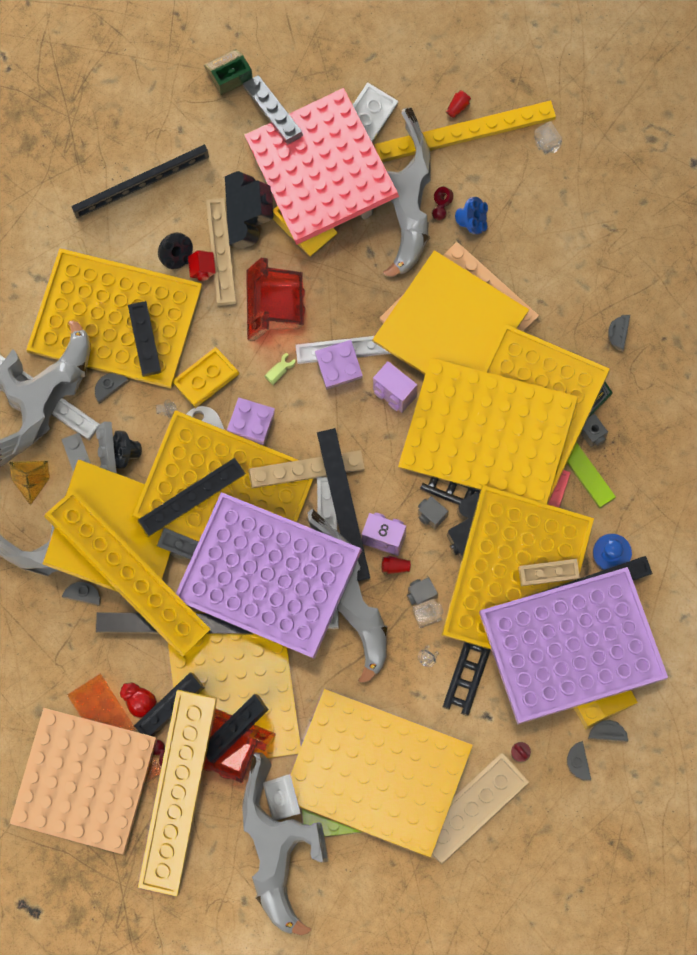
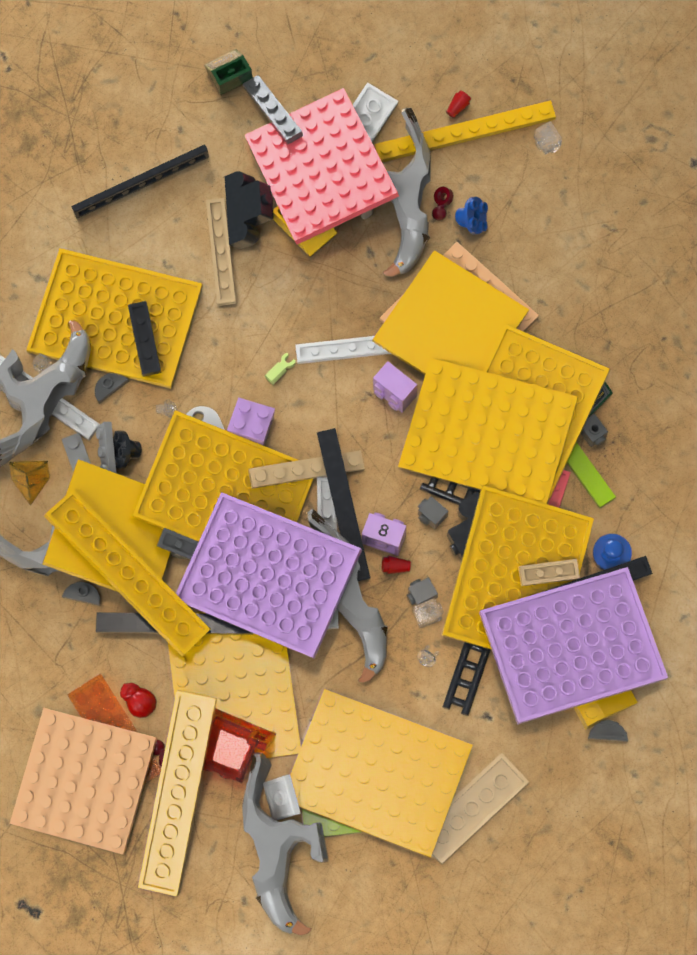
black plate [134,672,205,736] -> none
black plate [137,458,246,537] -> none
black plate [158,232,193,269] -> none
yellow tile [173,347,239,409] -> none
red brick [188,250,216,281] -> none
black plate [206,694,269,764] -> none
clear red windscreen [246,257,305,341] -> none
lavender brick [315,340,363,390] -> none
dark red tile [511,742,531,763] -> none
dark grey plate [567,741,591,781] -> none
dark grey plate [608,315,630,352] -> none
none -> clear plate [32,353,52,373]

